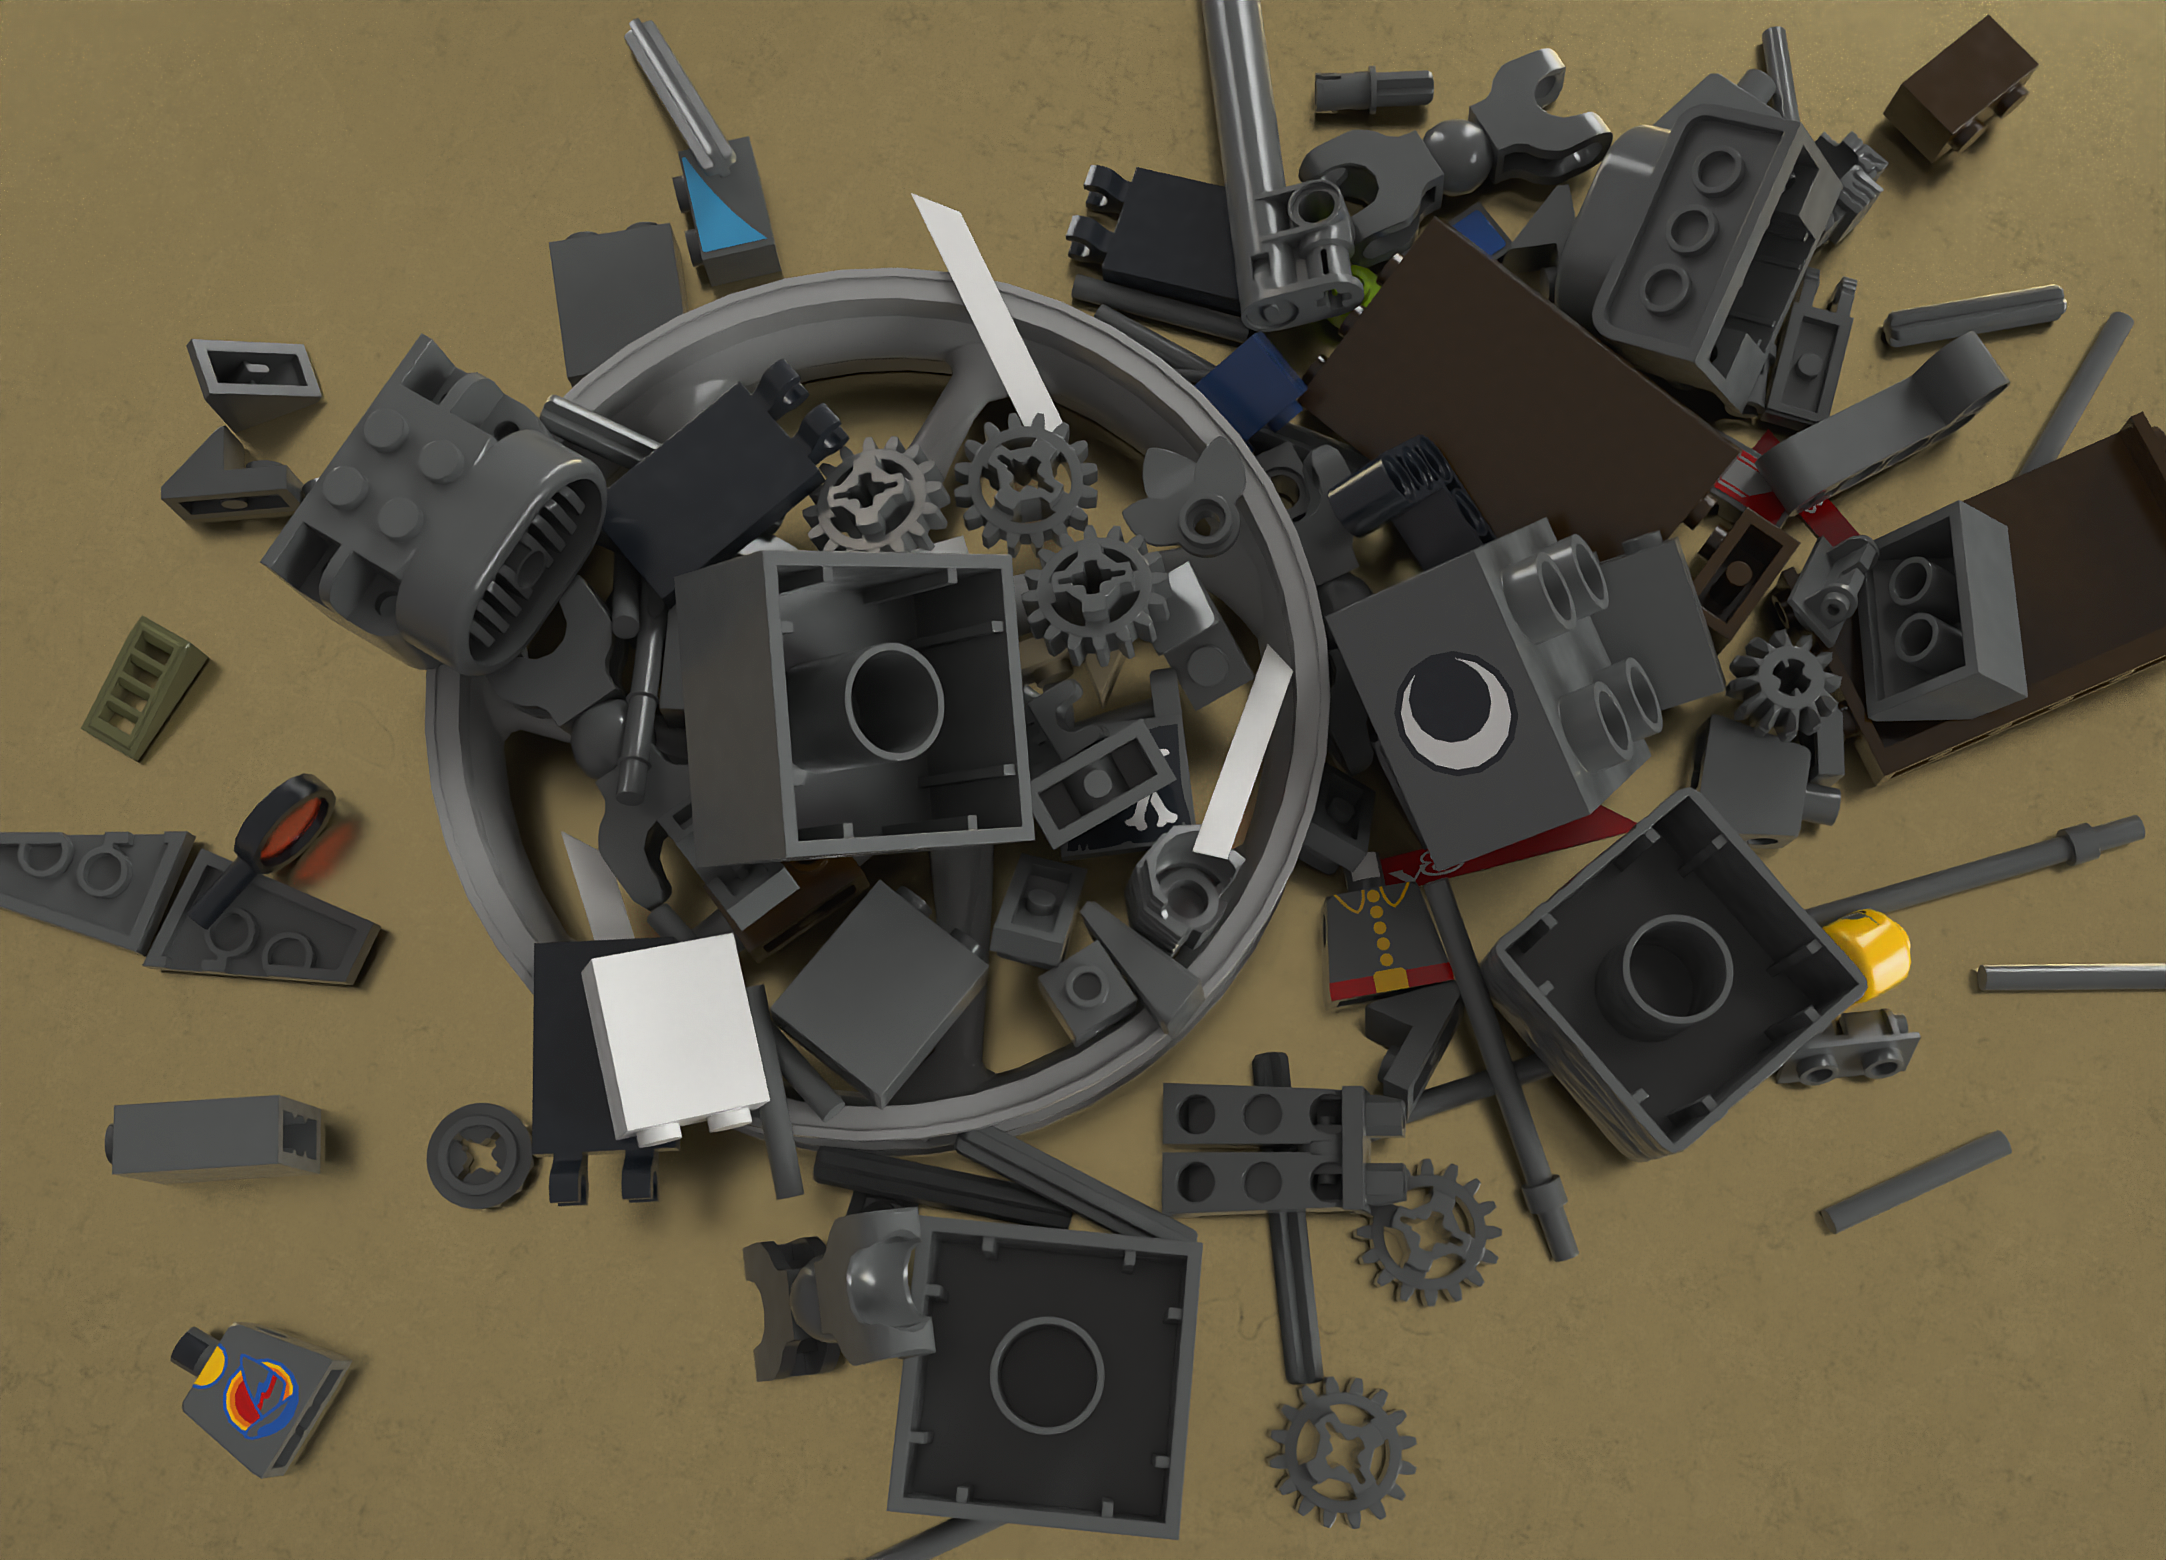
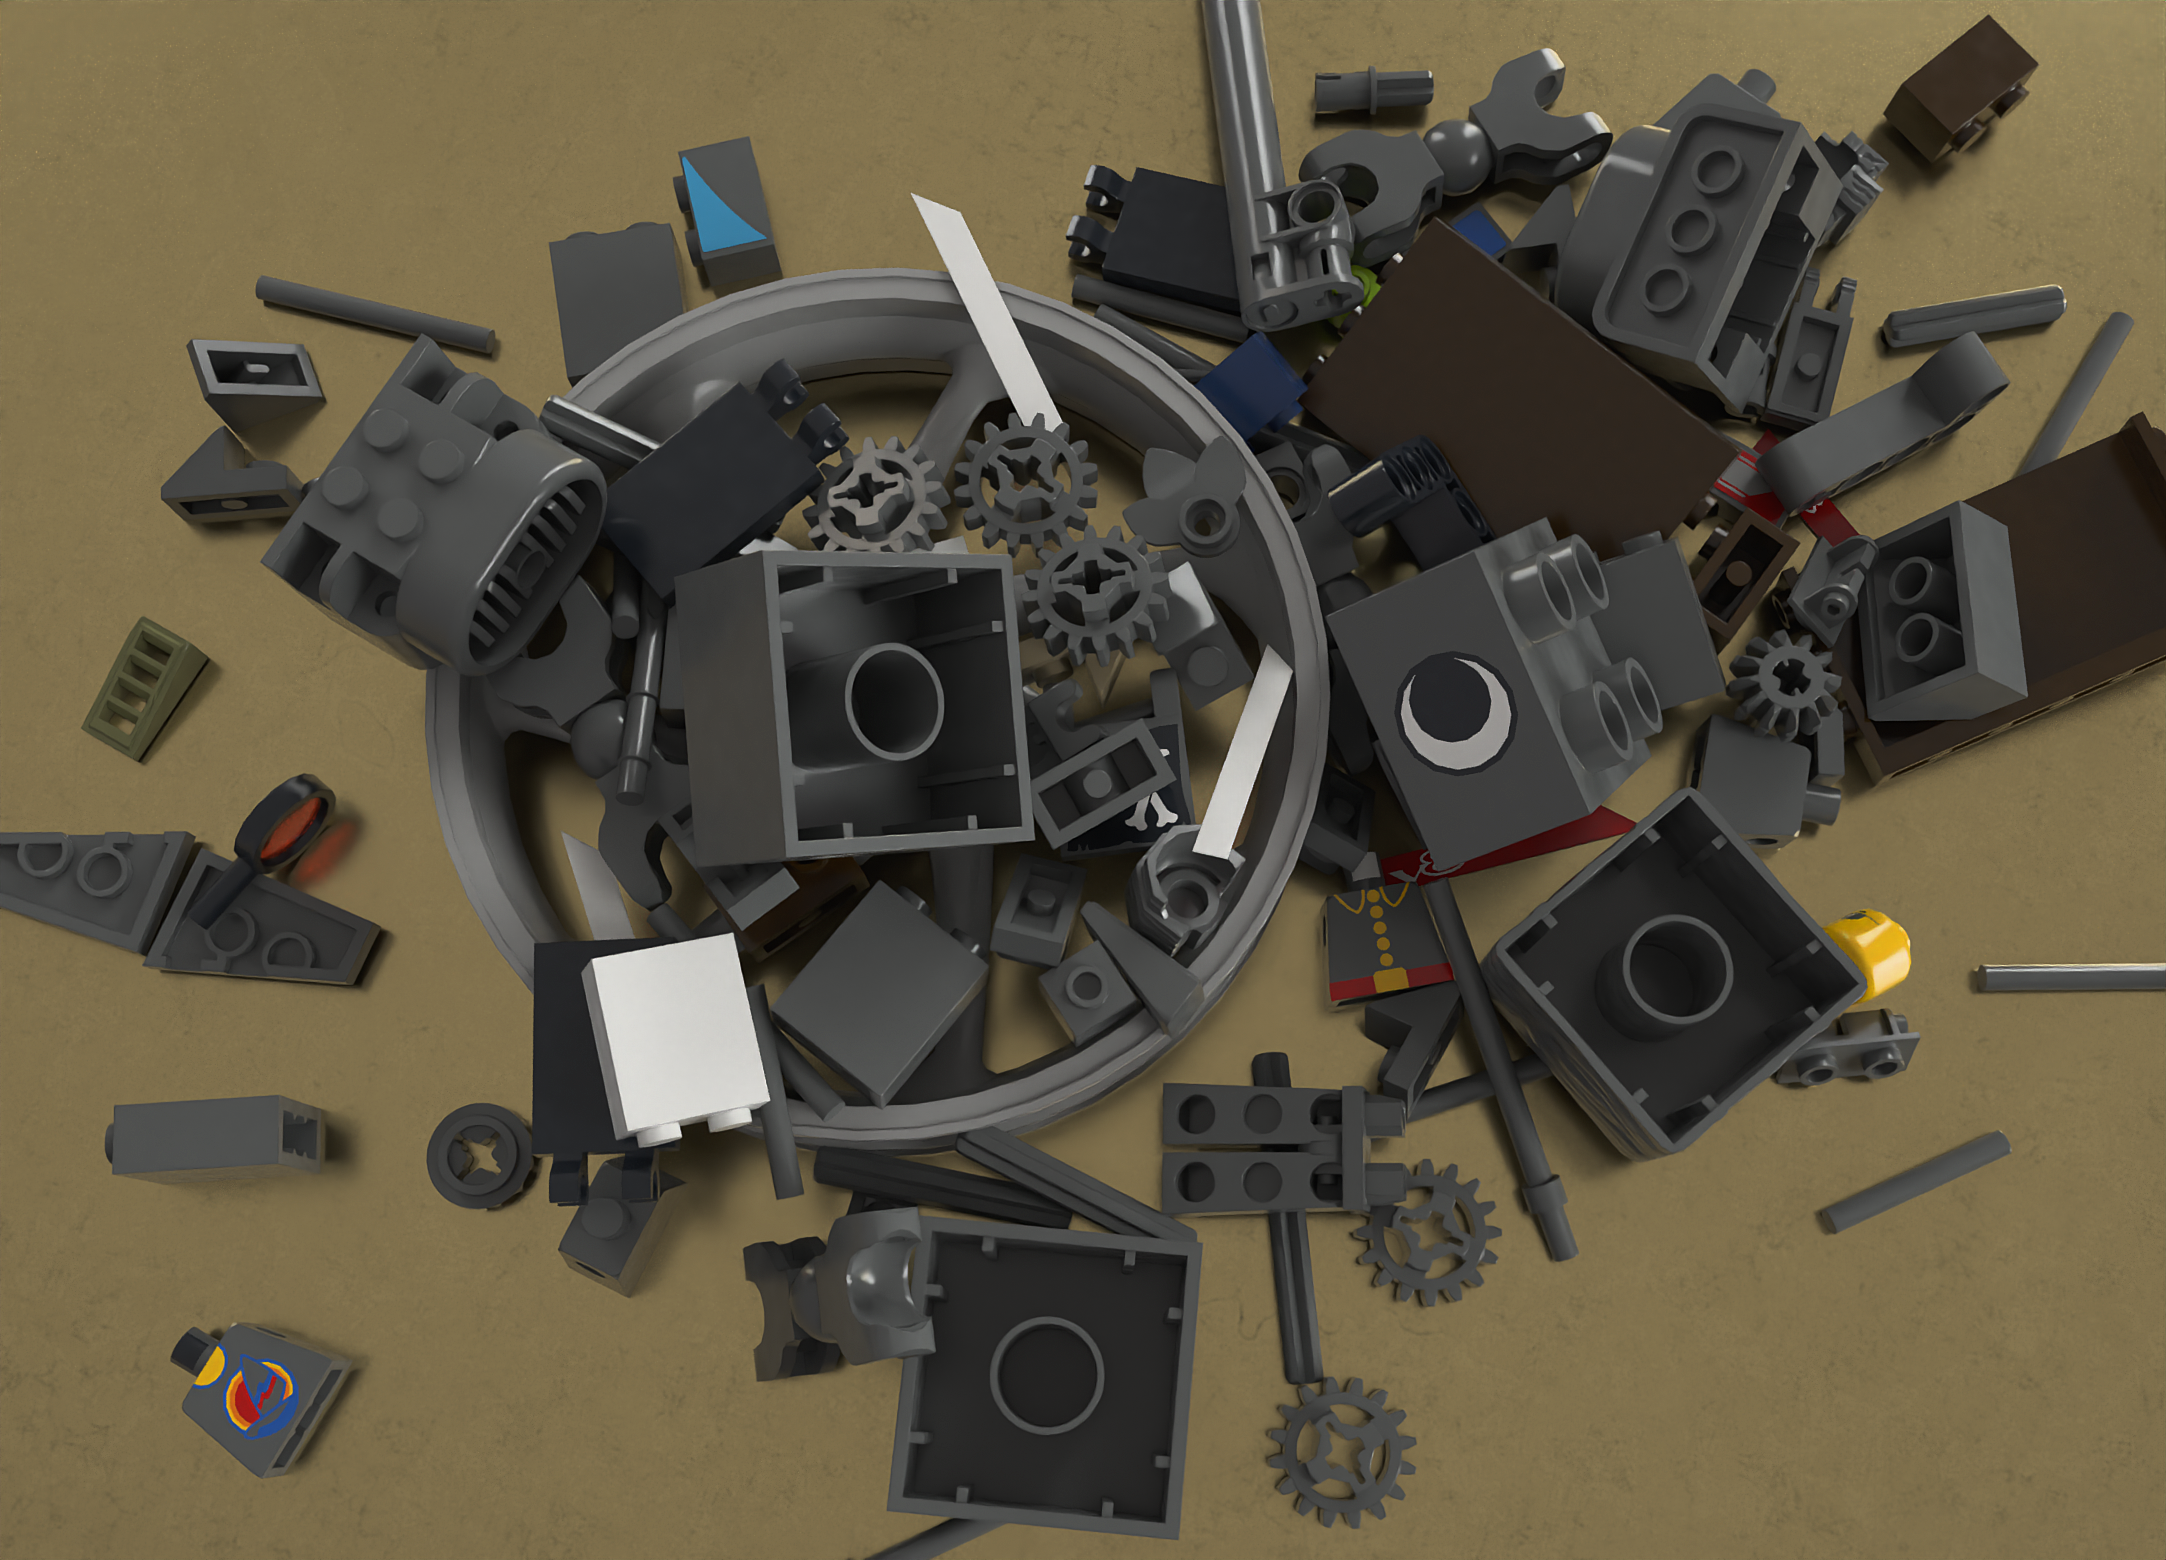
dark grey axle [624,18,737,178] -> none
dark grey bar [1762,26,1800,189] -> none
dark grey bar [1804,815,2146,928] -> none
none -> dark grey bar [255,275,495,353]
none -> dark grey torso [558,1155,688,1298]

